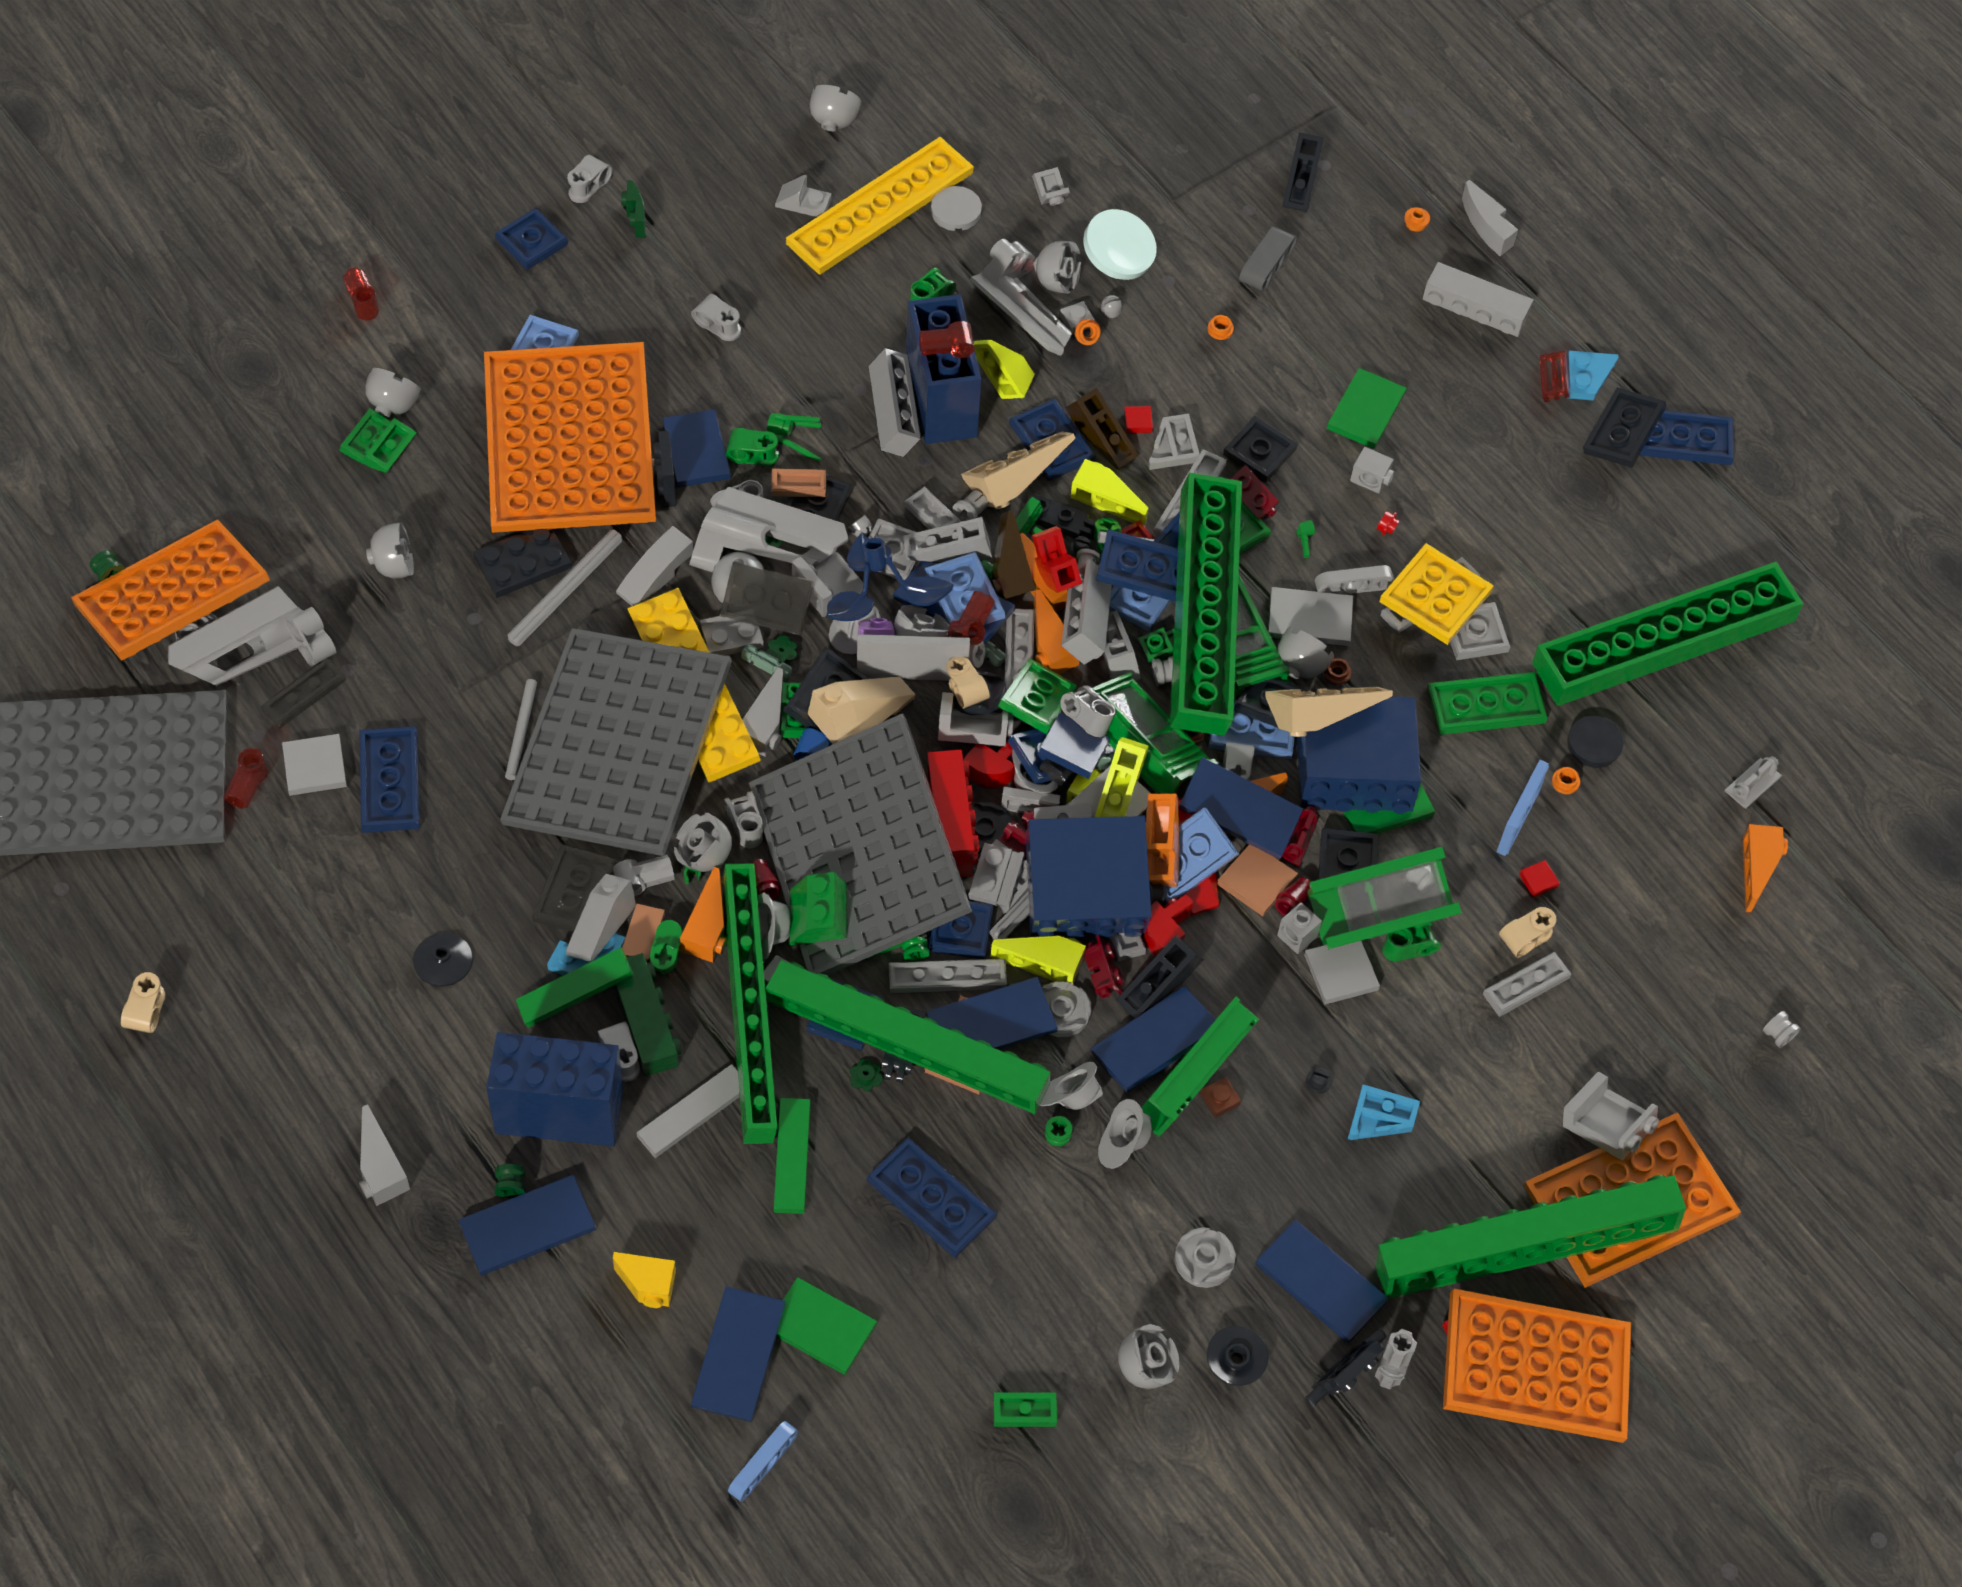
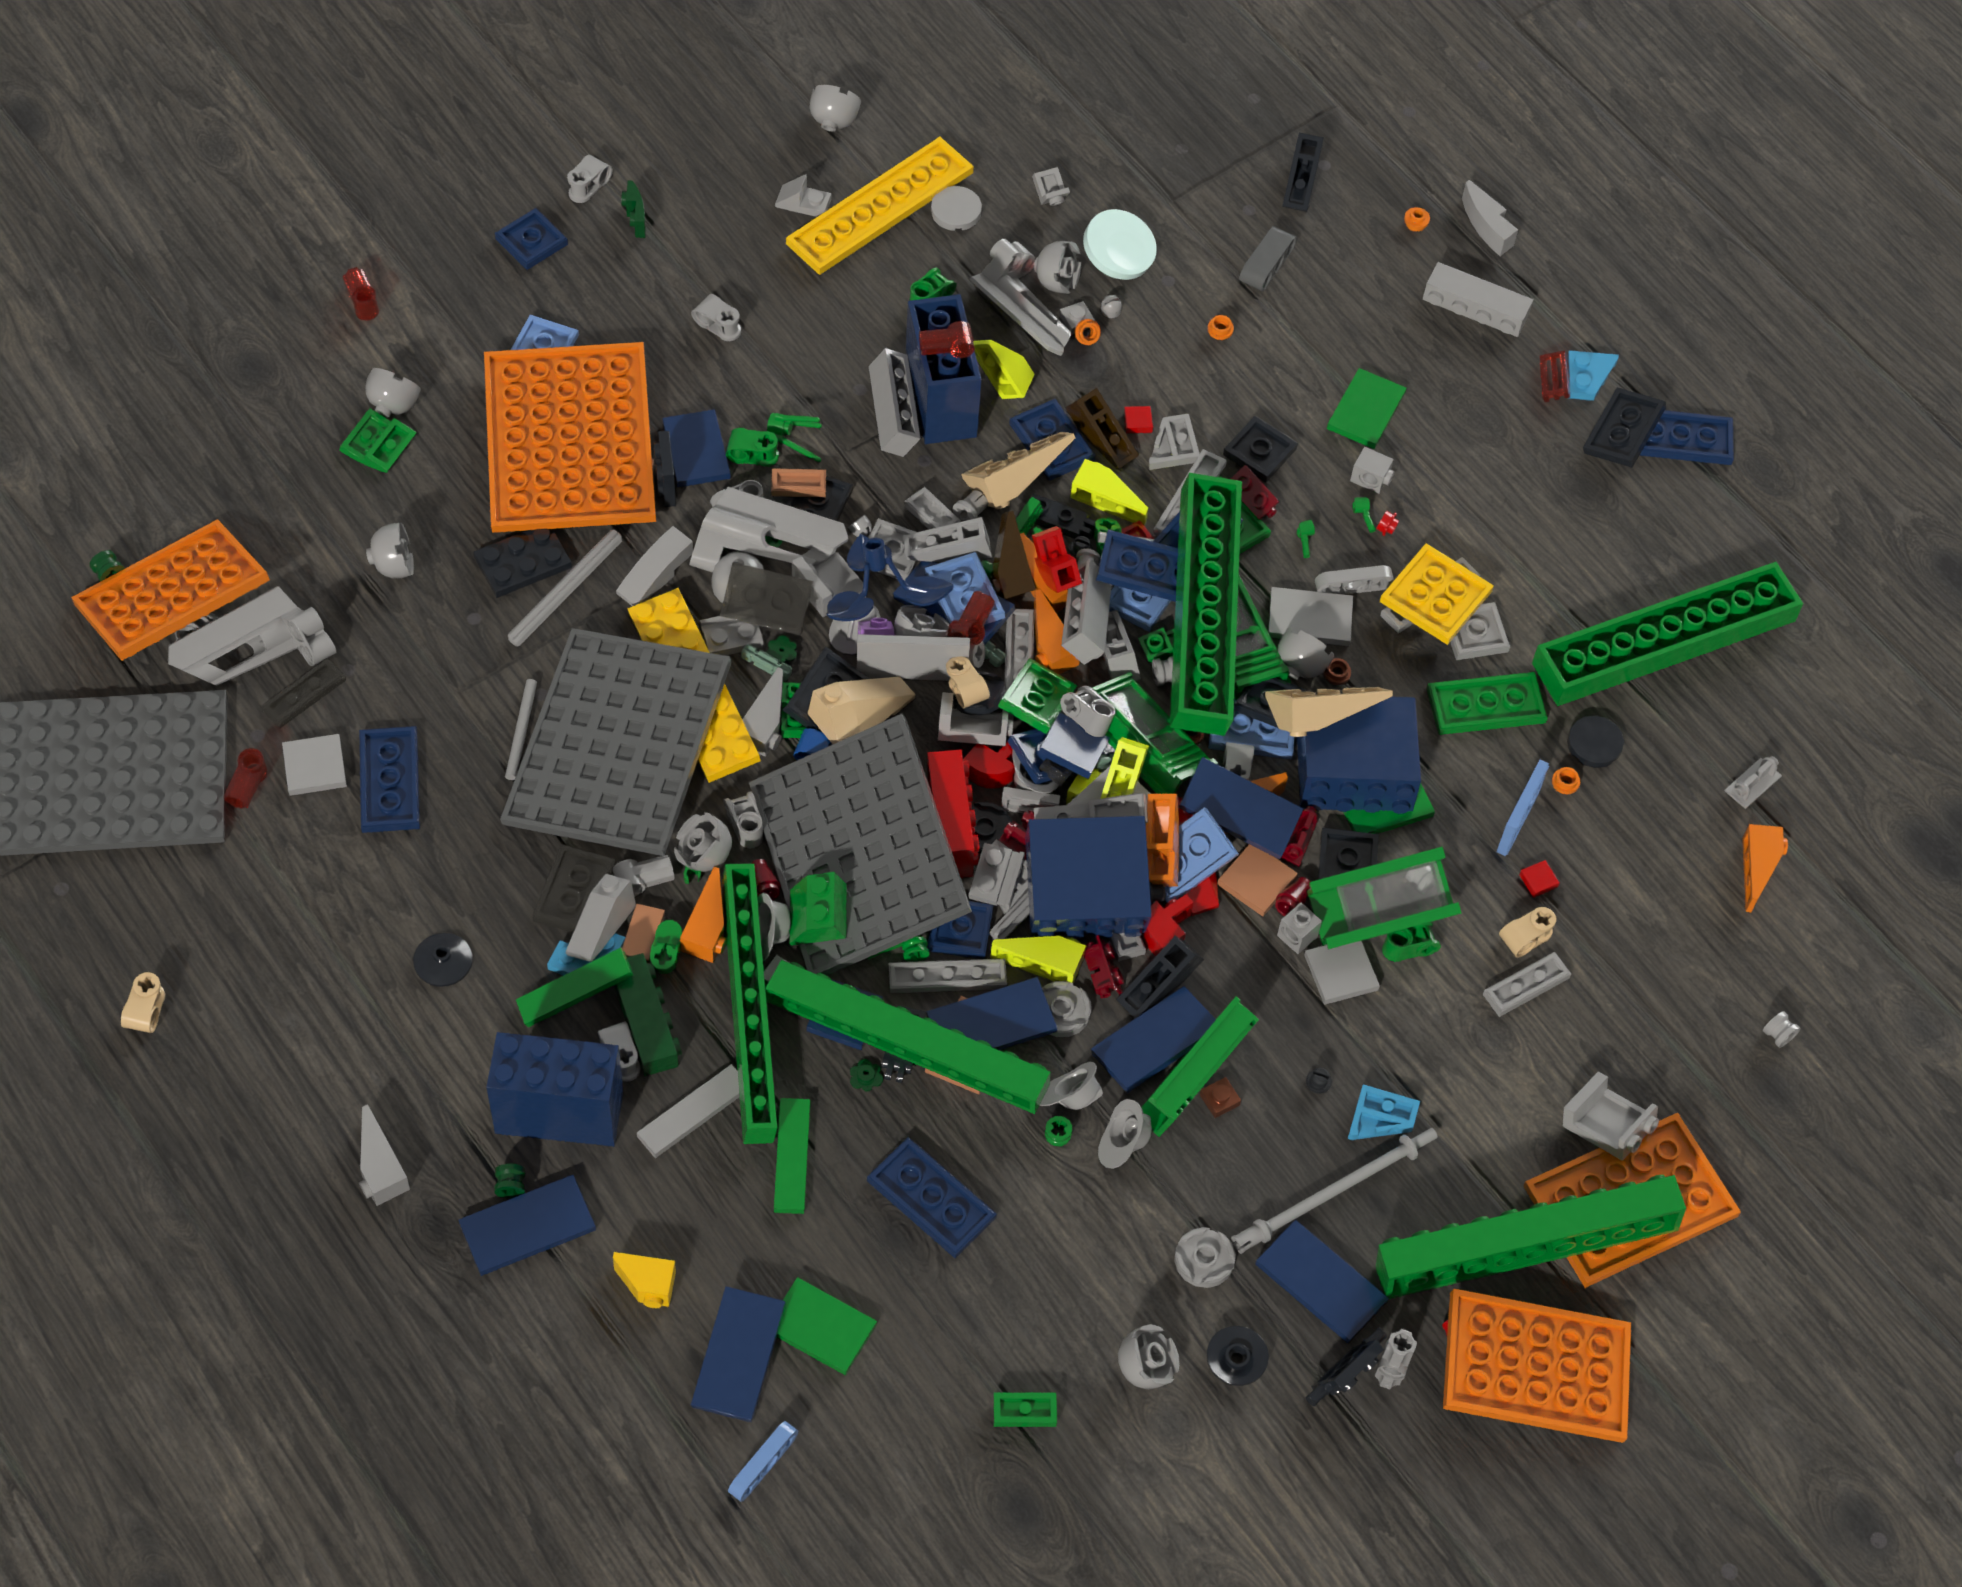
none -> light grey plate [1088,792,1148,823]
none -> light grey bar [1231,1128,1437,1254]
none -> green hand [1352,497,1376,533]

